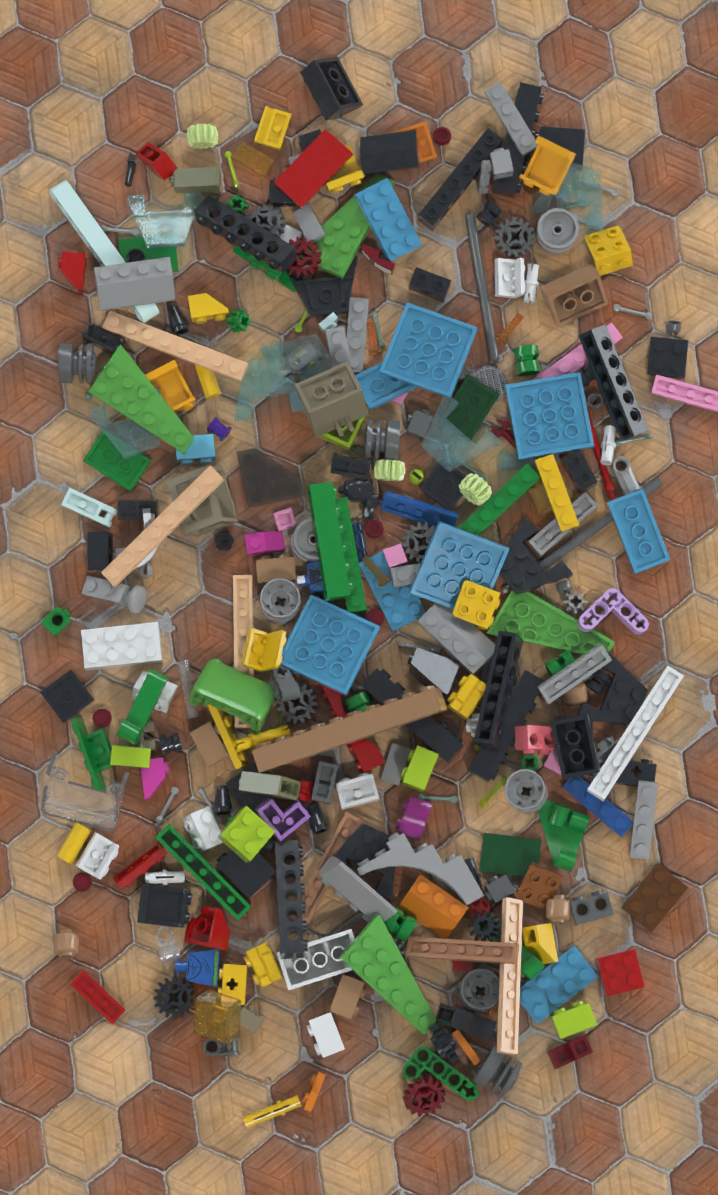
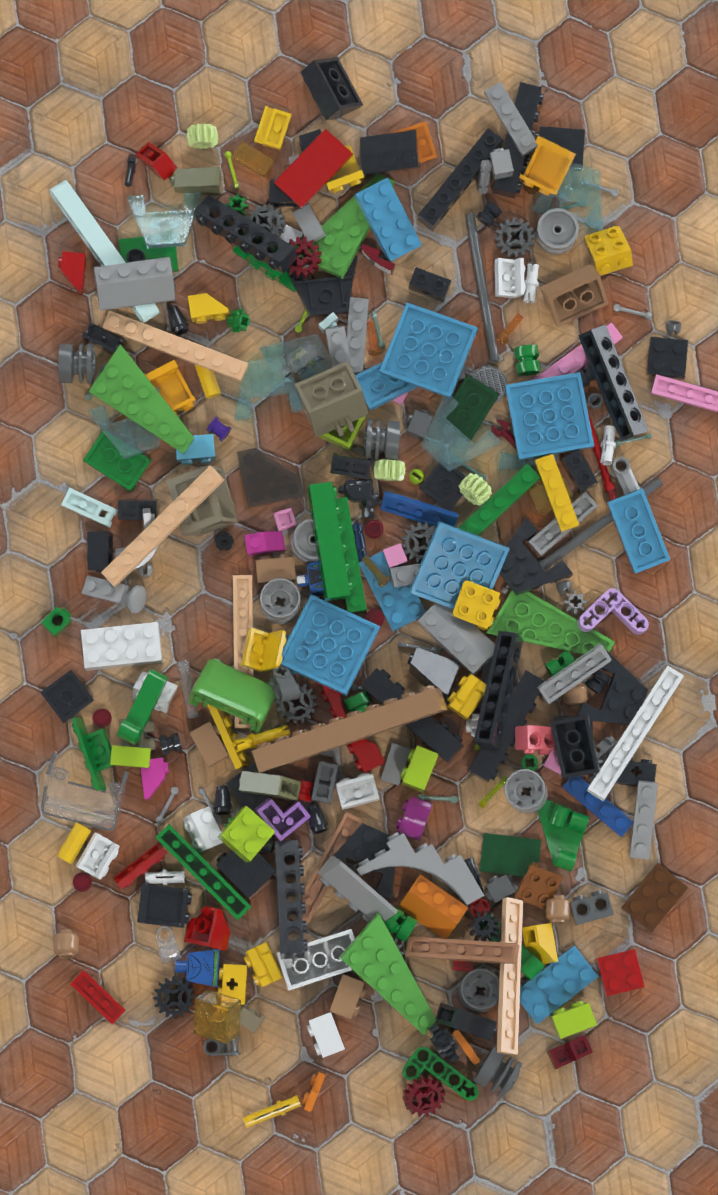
light grey hinge [101,225,139,236] -> none
dark red plate [432,127,451,146] -> none

